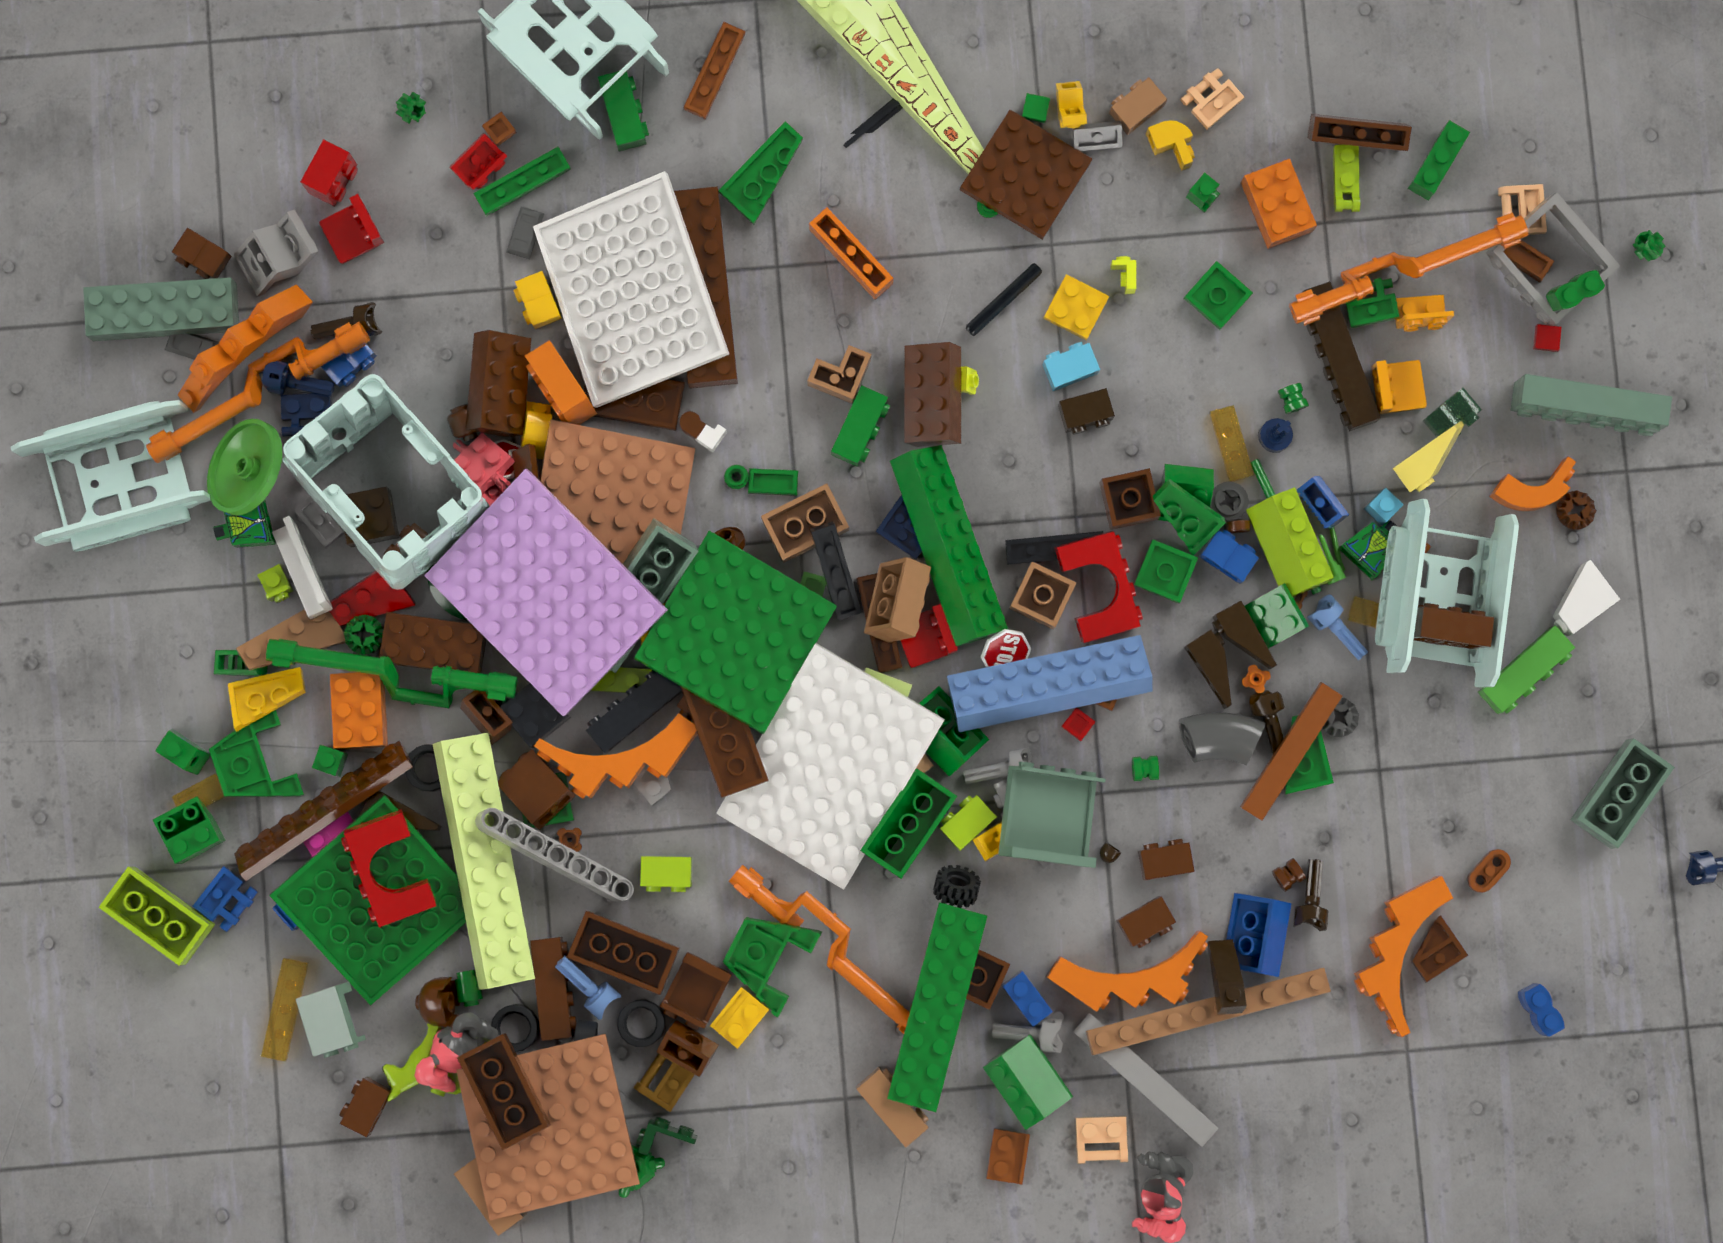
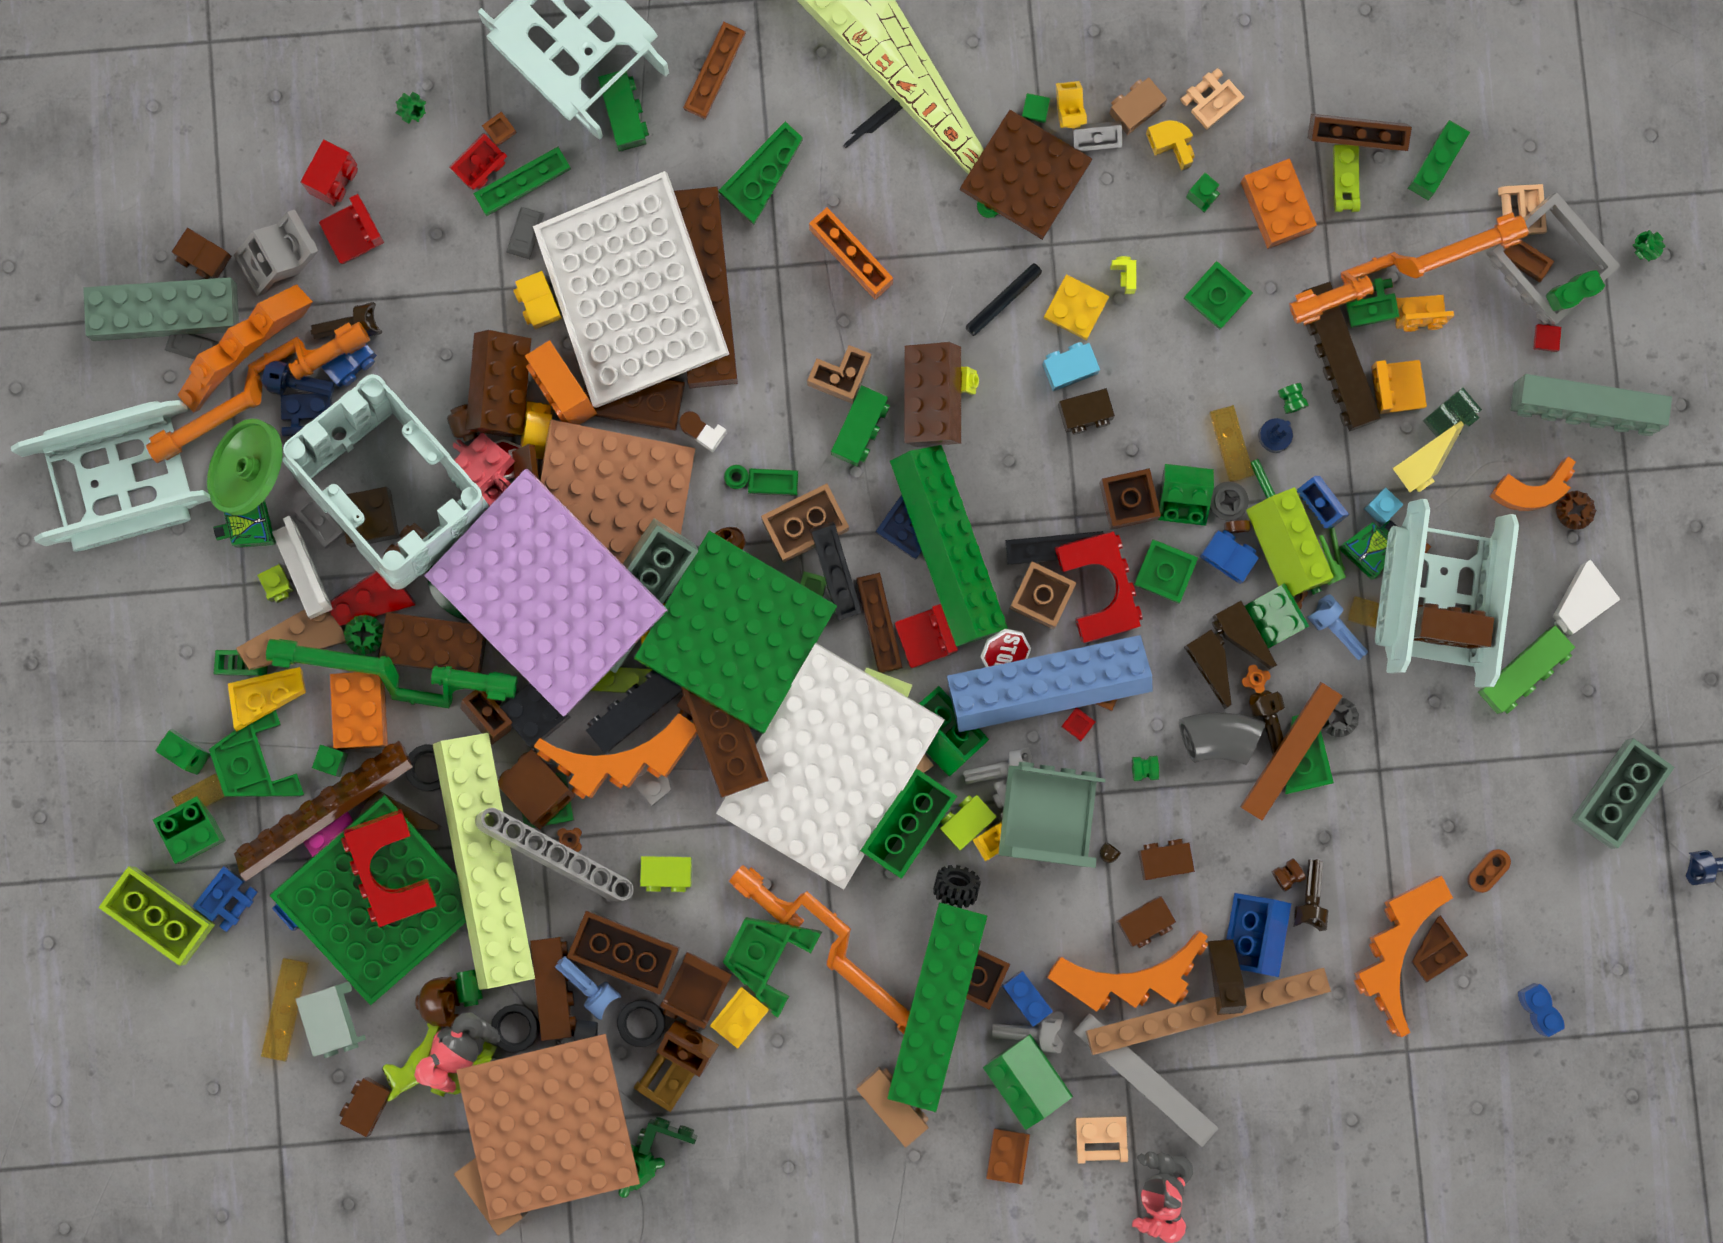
reddish brown brick [457,1033,551,1150] -> none
medium nougat brick [864,557,931,642] -> none
green wing [1153,479,1226,556] -> none

